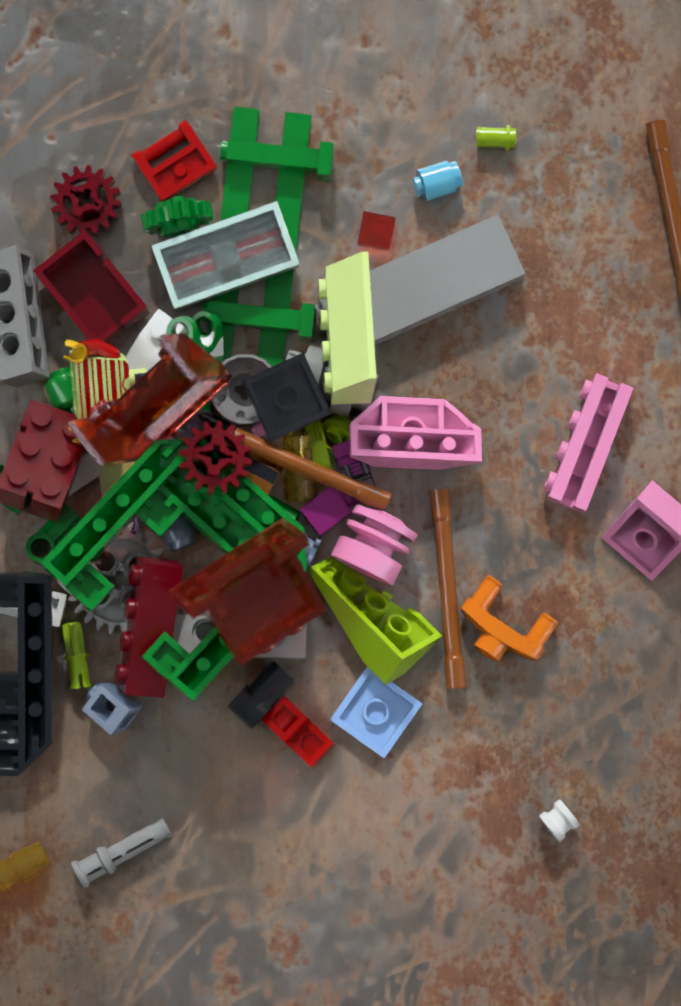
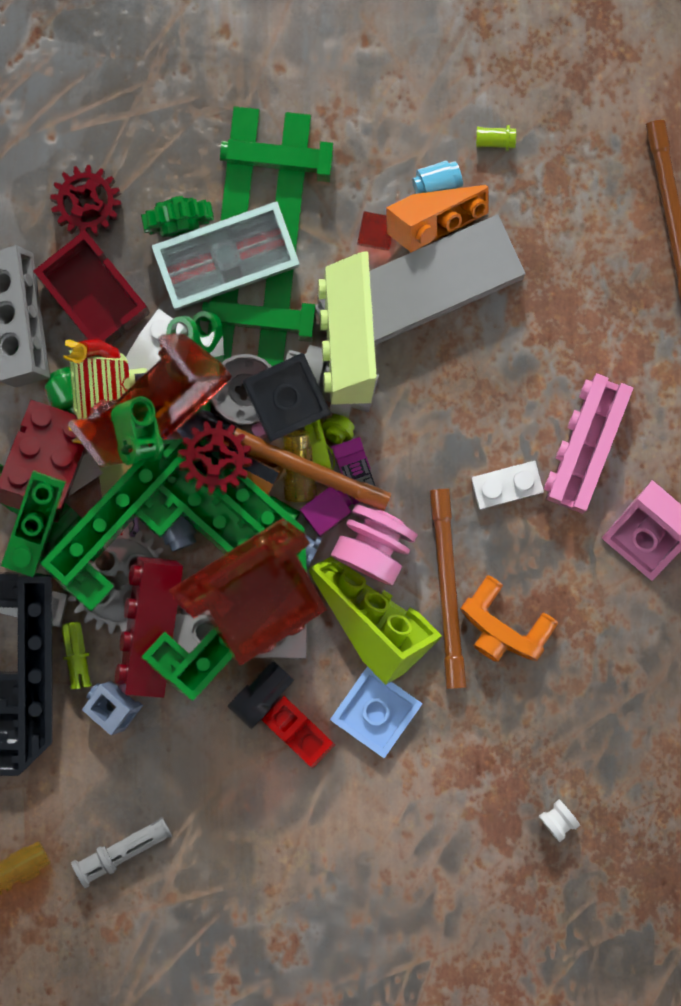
red plate [131,119,217,202] -> none
bright pink wedge [349,396,482,470] -> none
none -> green slope [1,470,66,577]
none -> green piece [111,396,164,465]
none -> orange slope [386,185,489,253]
none -> white plate [471,461,544,510]

